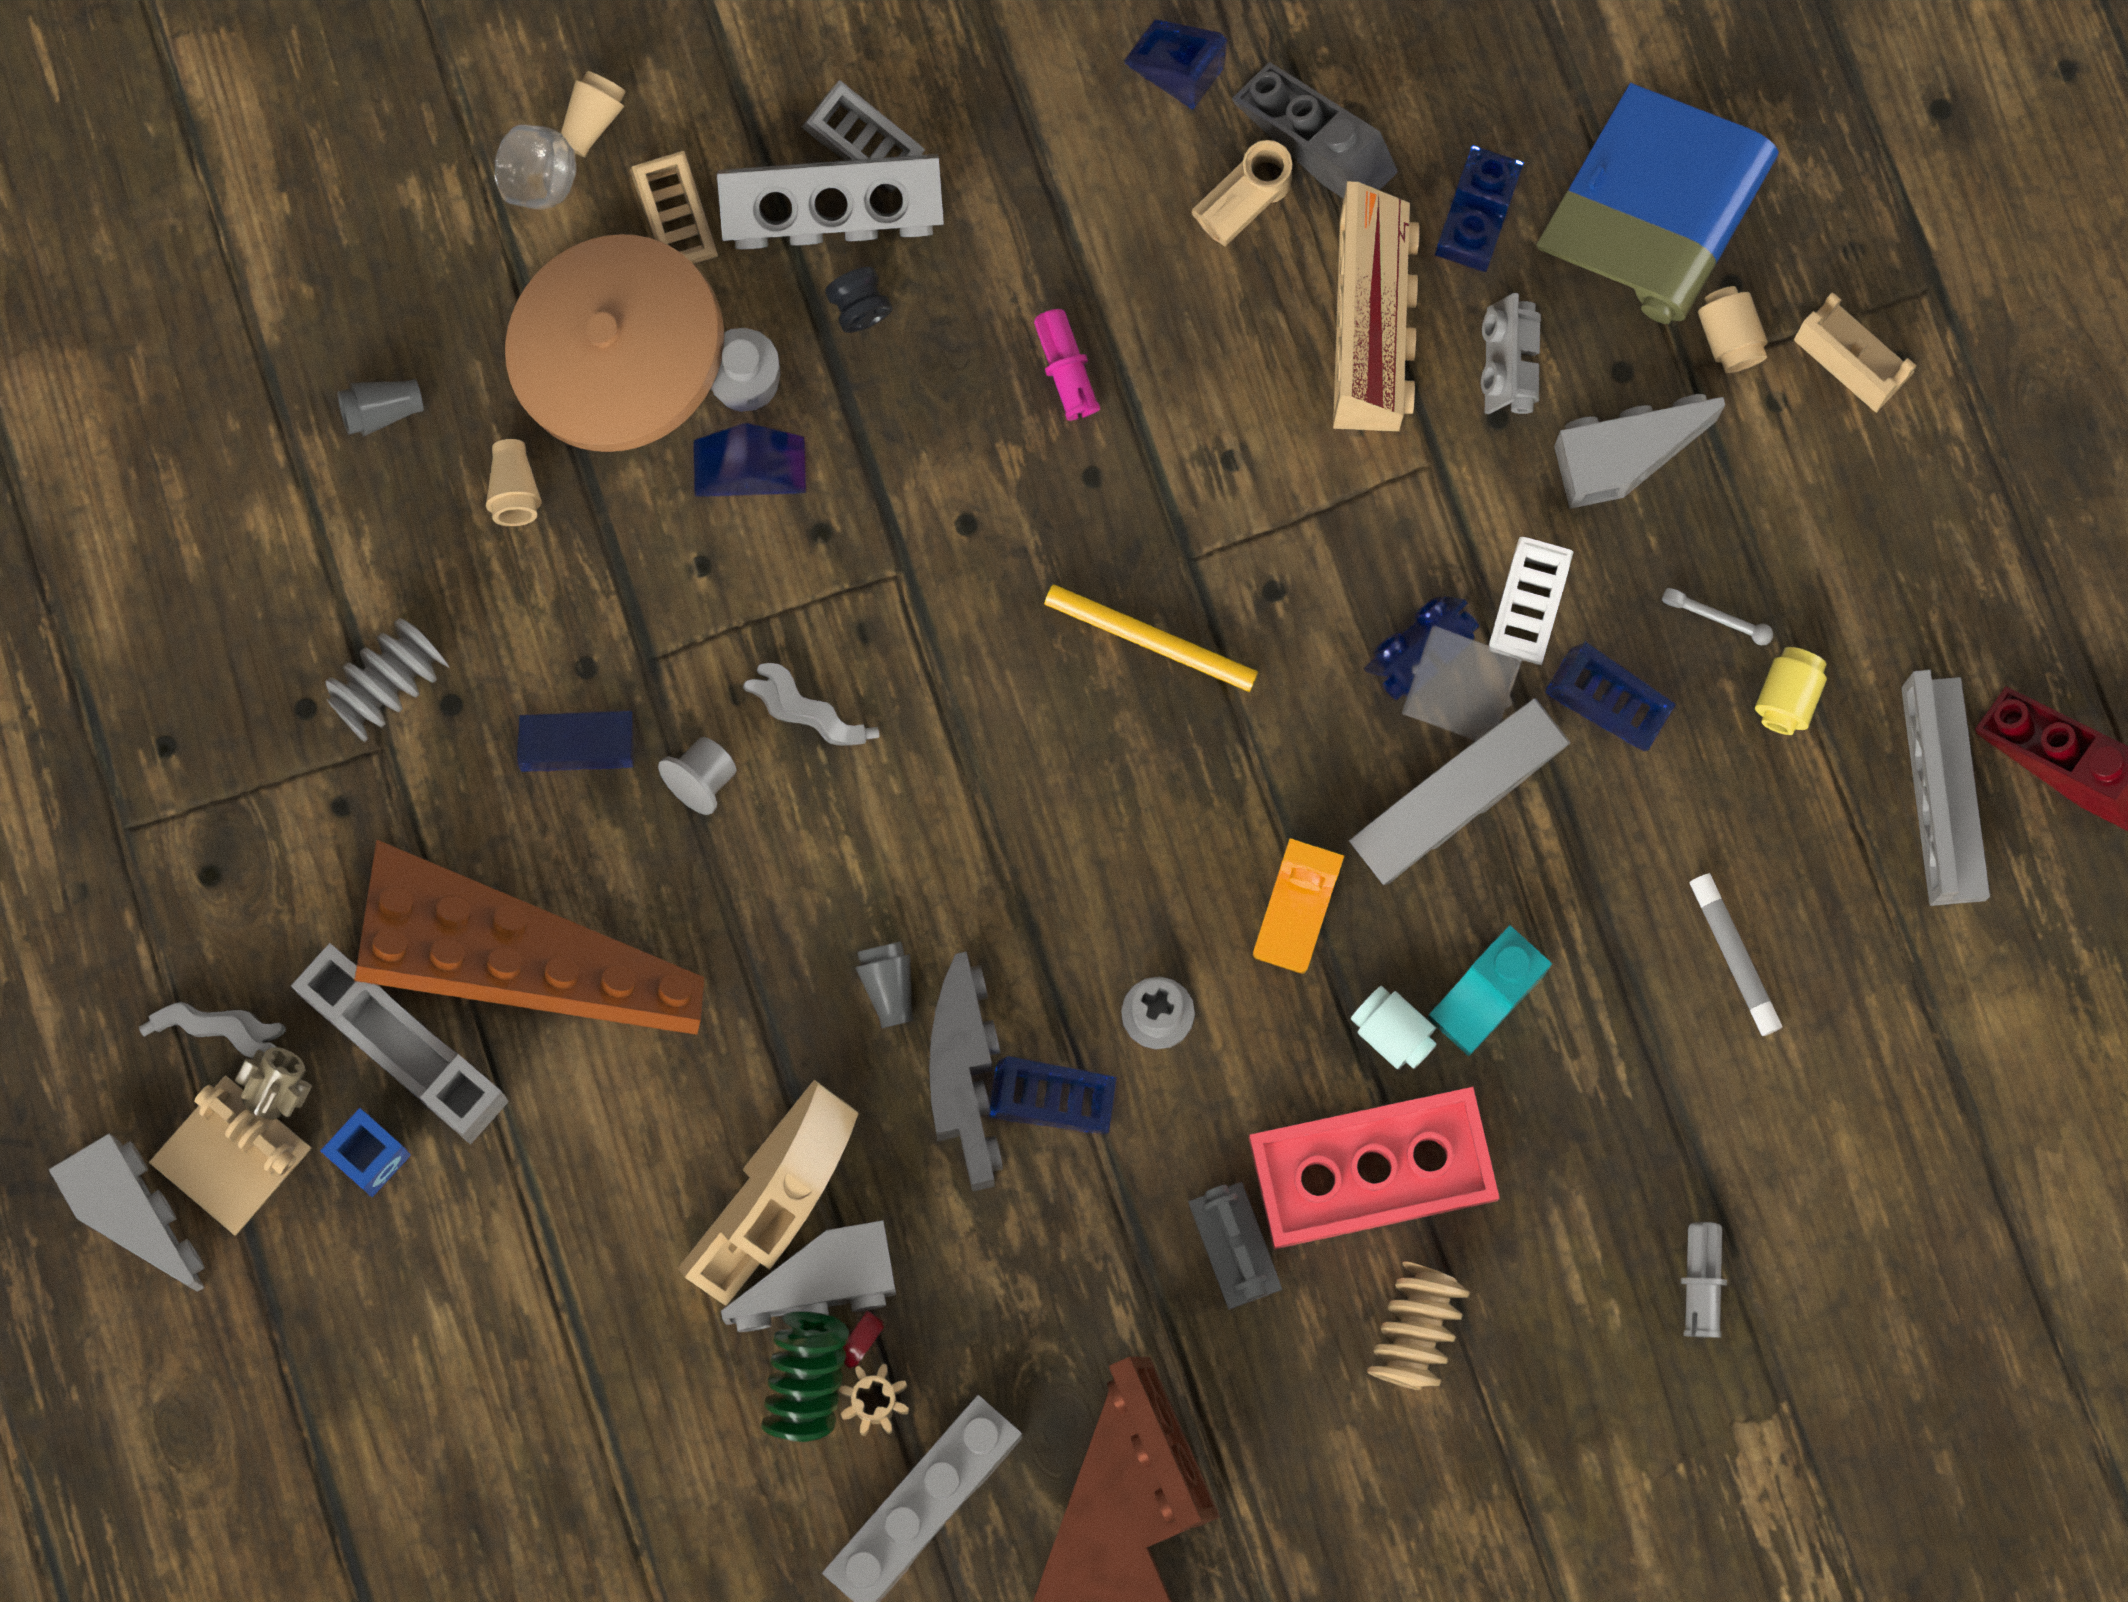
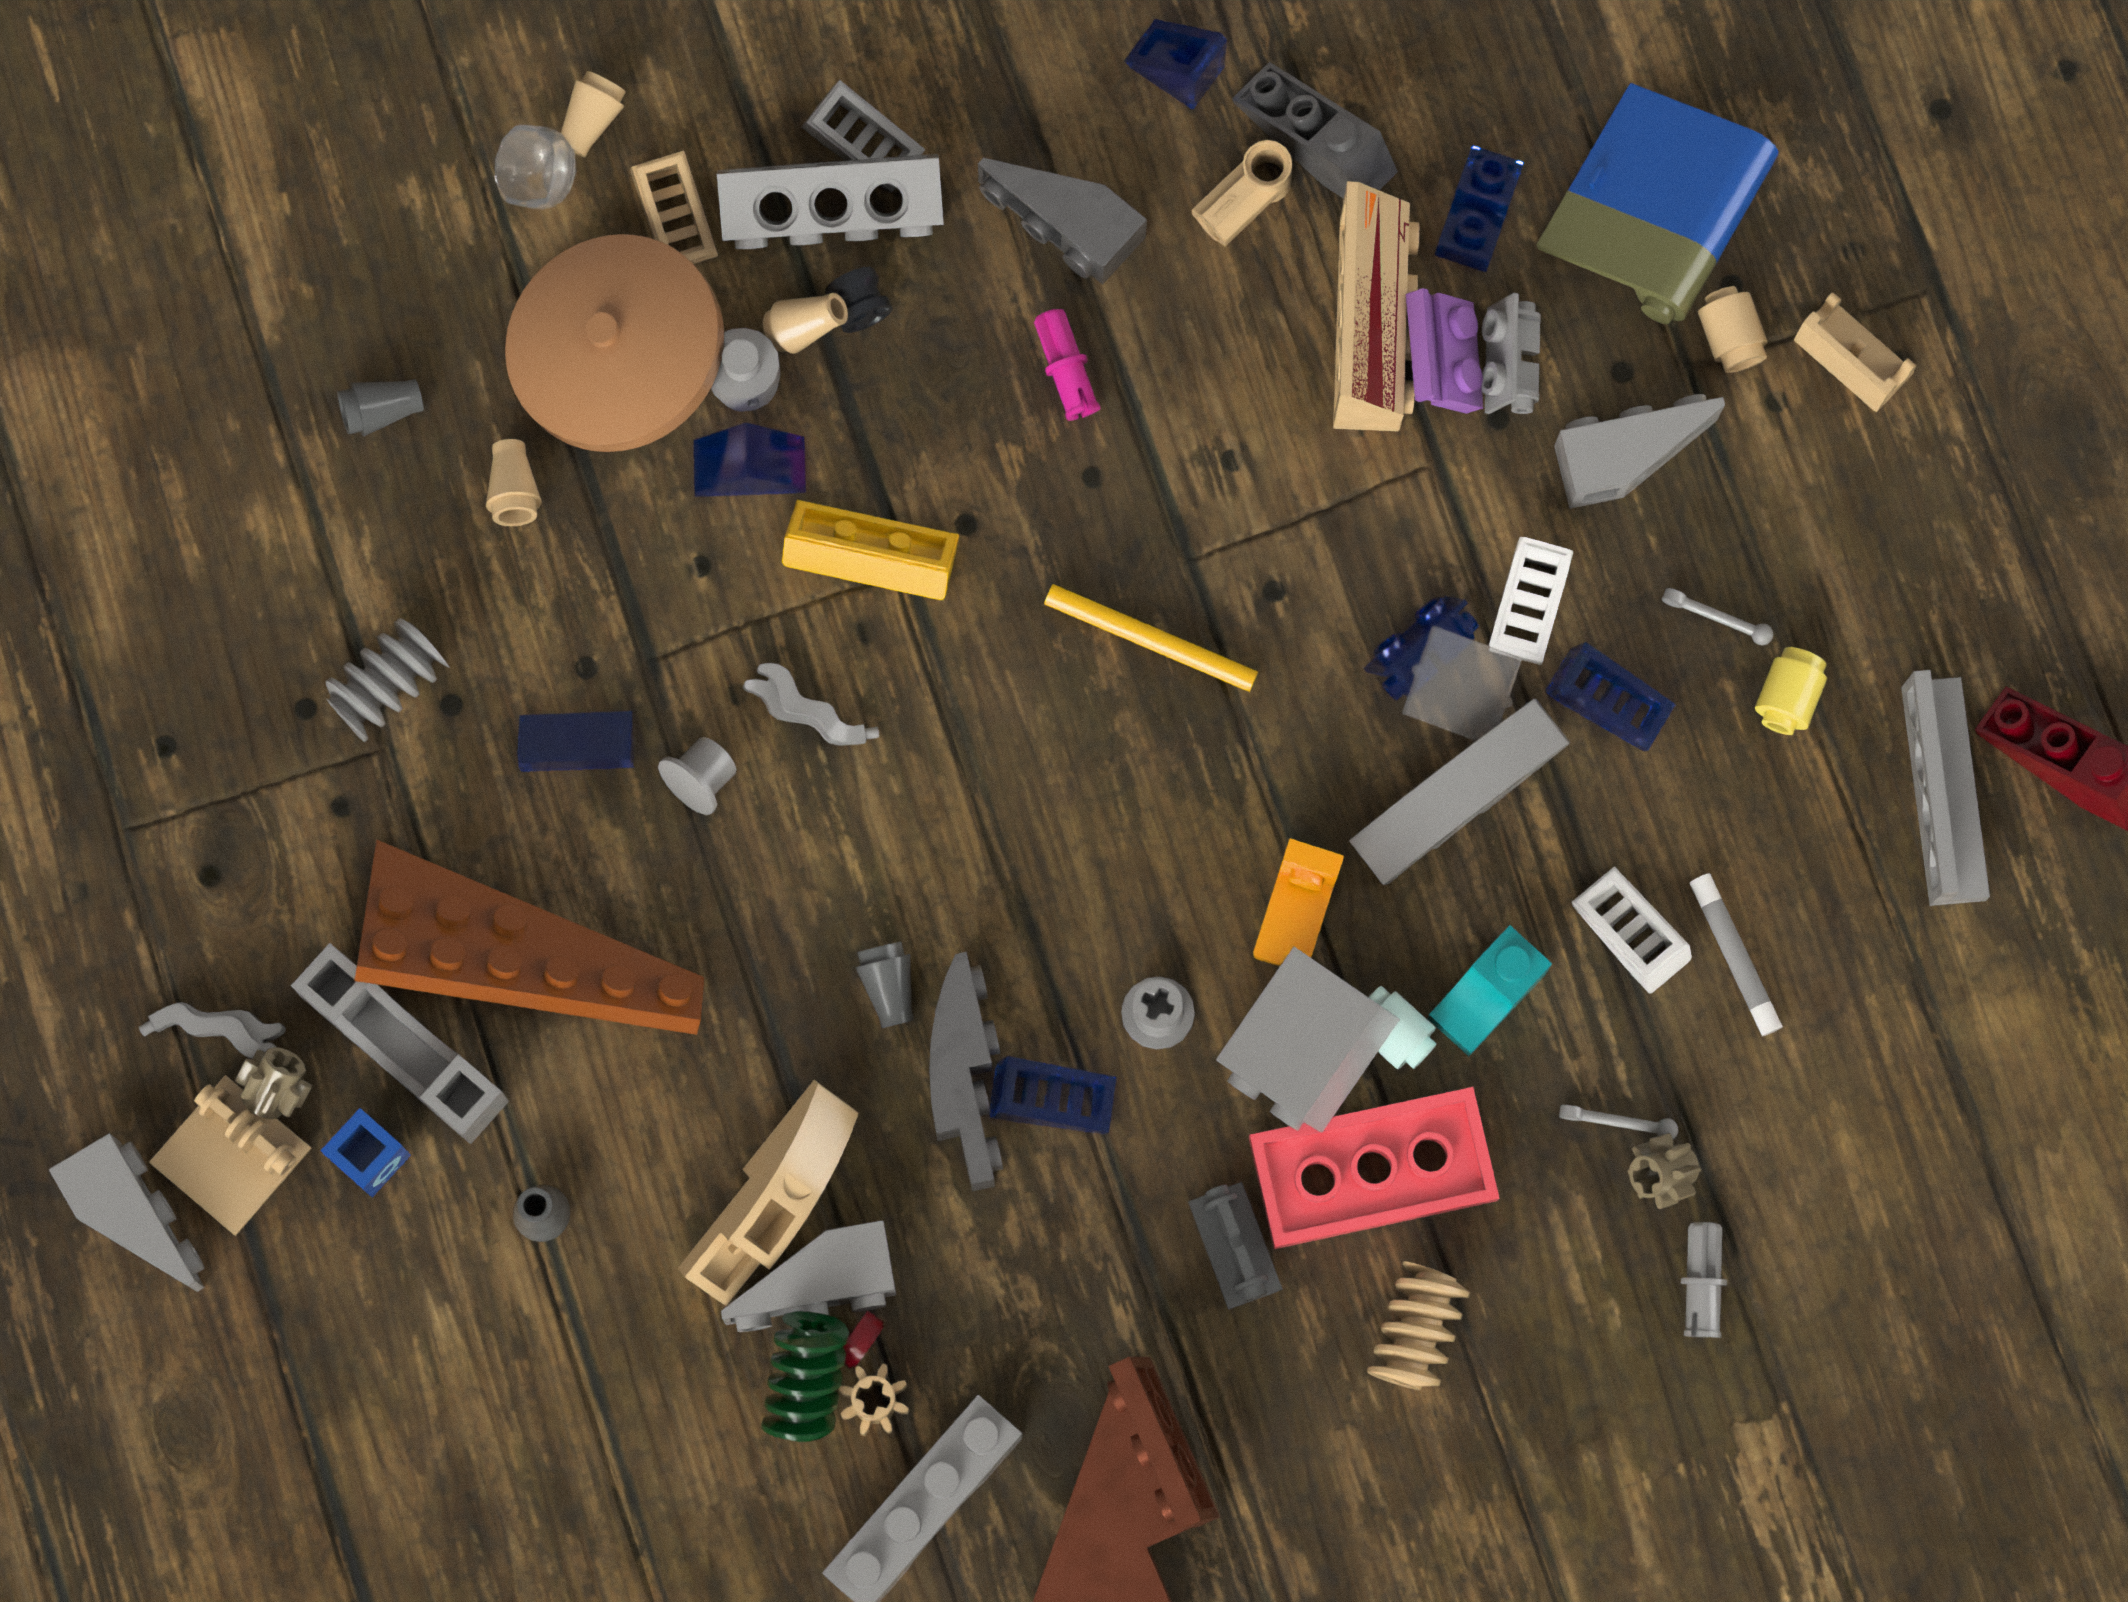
none -> dark grey cone [513,1184,570,1242]
none -> tan cone [763,293,848,354]
none -> yellow slope [782,500,959,600]
none -> flat silver slope [978,158,1147,285]
none -> light grey brick [1216,947,1400,1133]
none -> medium lavender plate [1406,288,1483,414]
none -> light grey hinge [1559,1105,1678,1139]
none -> white slope [1572,866,1692,994]
none -> dark tan gear [1628,1133,1701,1209]

